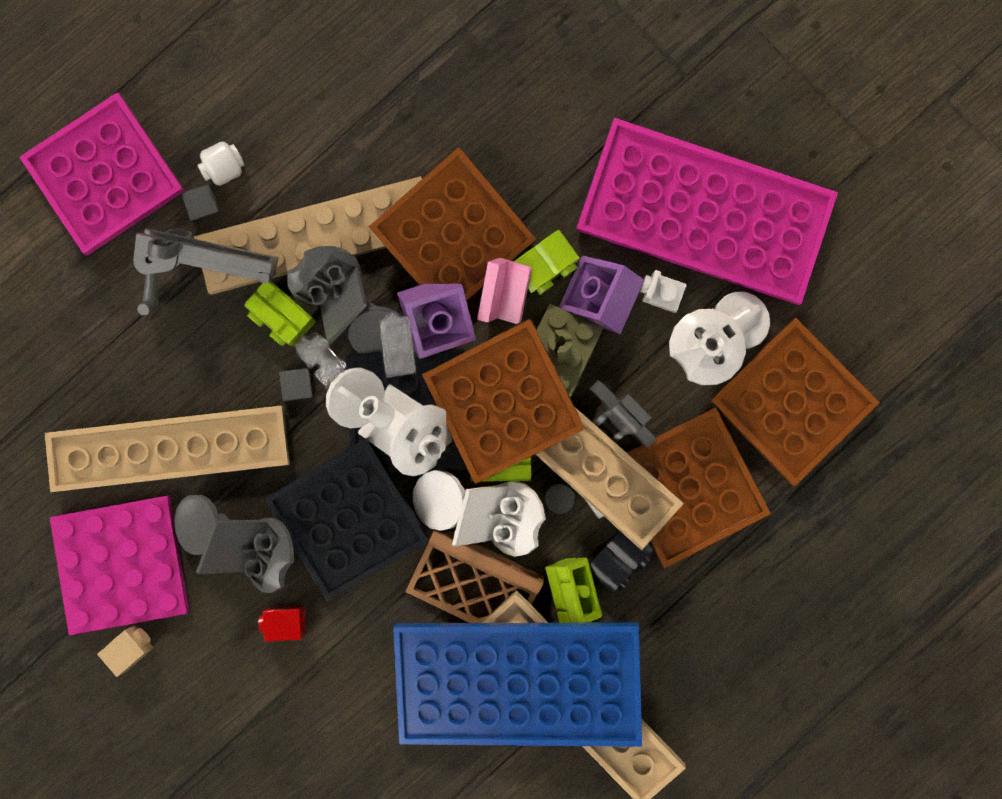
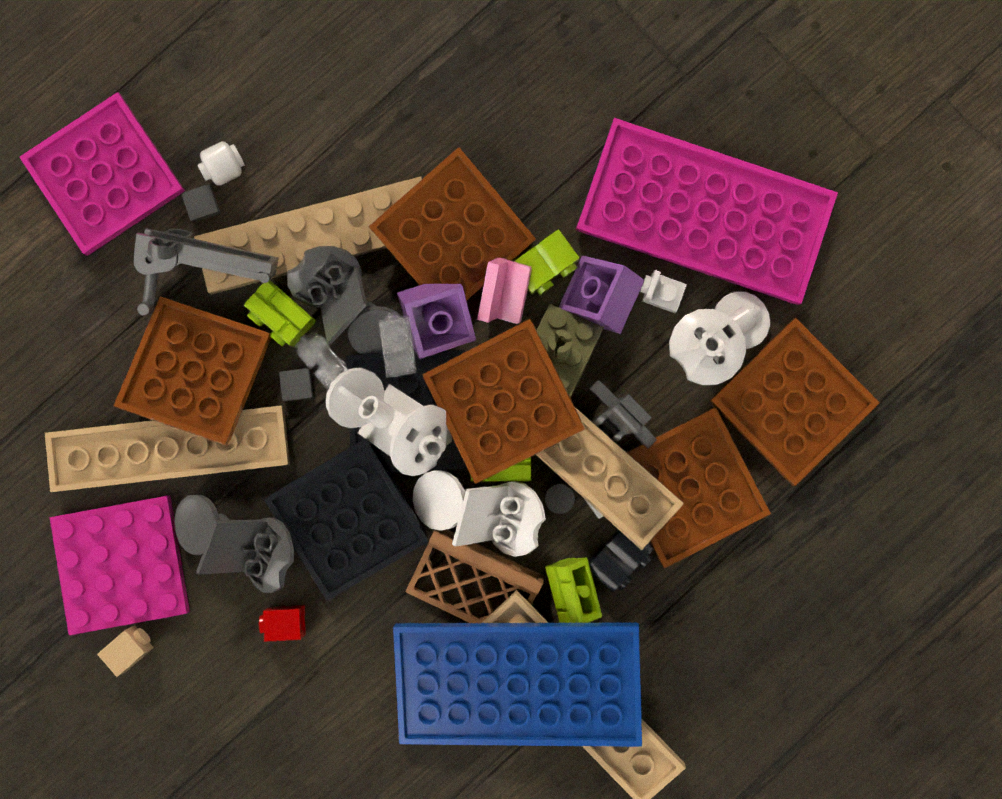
none -> dark orange plate [114,296,271,446]

